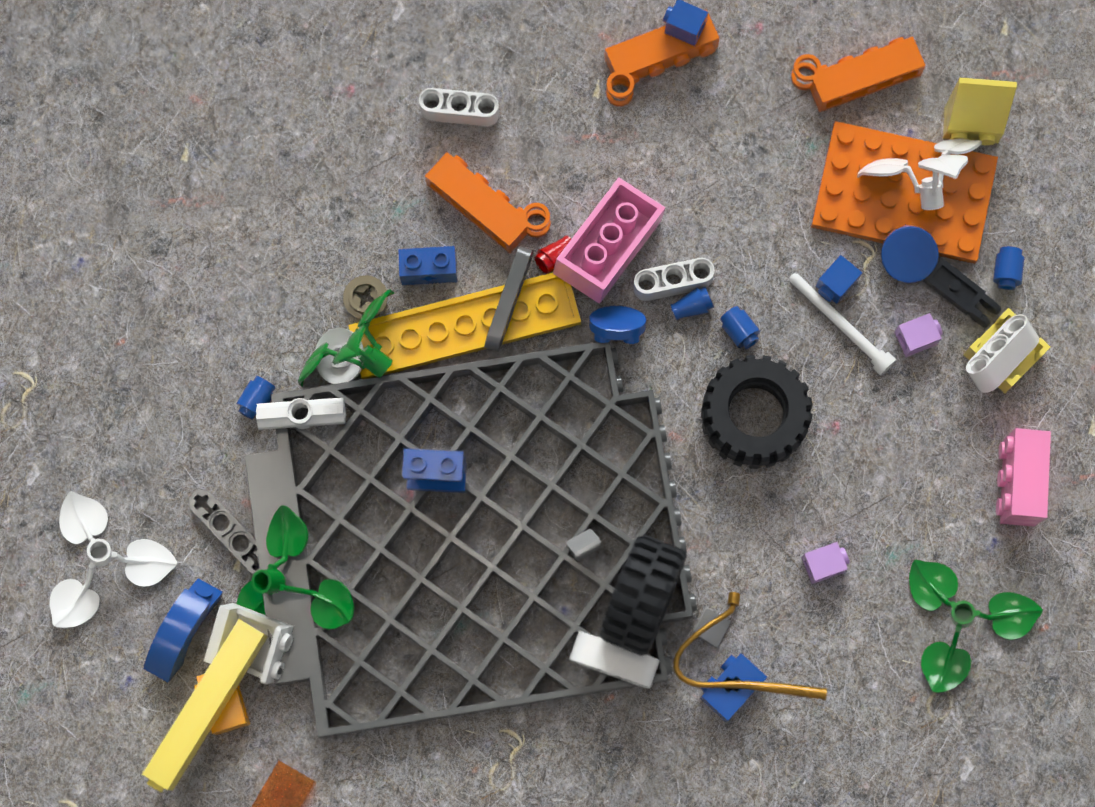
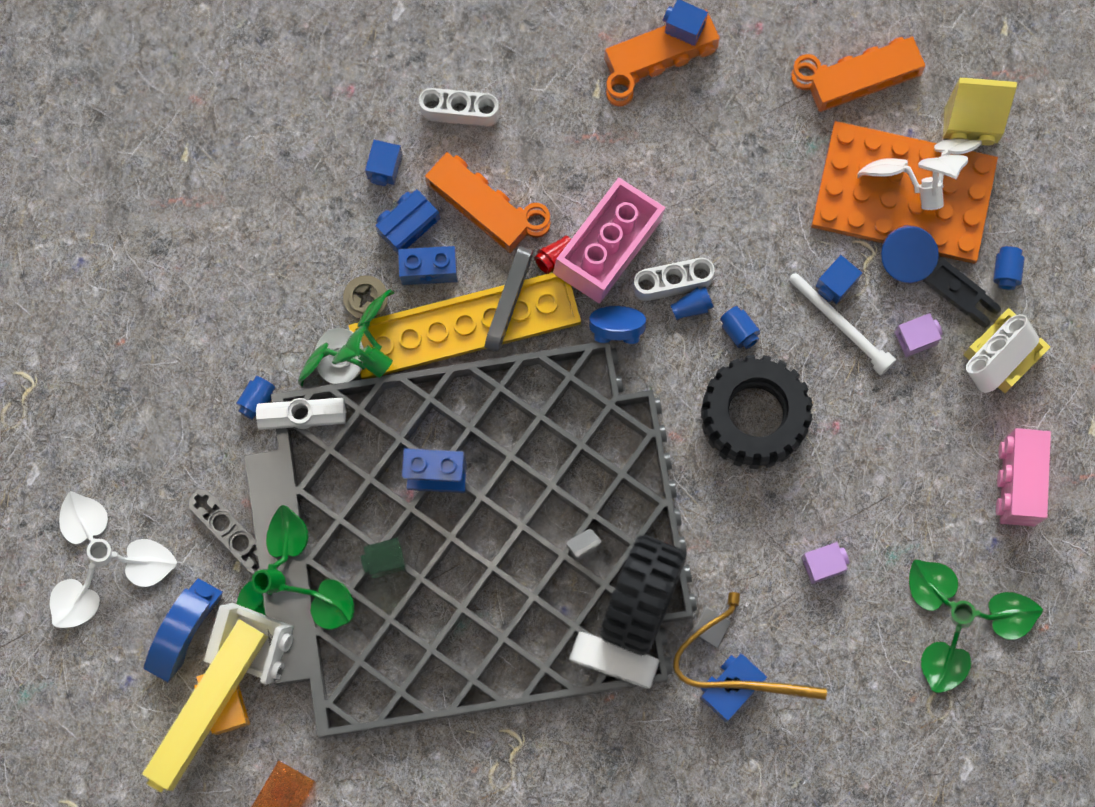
none -> clear green brick [360,538,407,578]
none -> blue brick [365,139,403,186]
none -> blue brick [375,189,440,254]

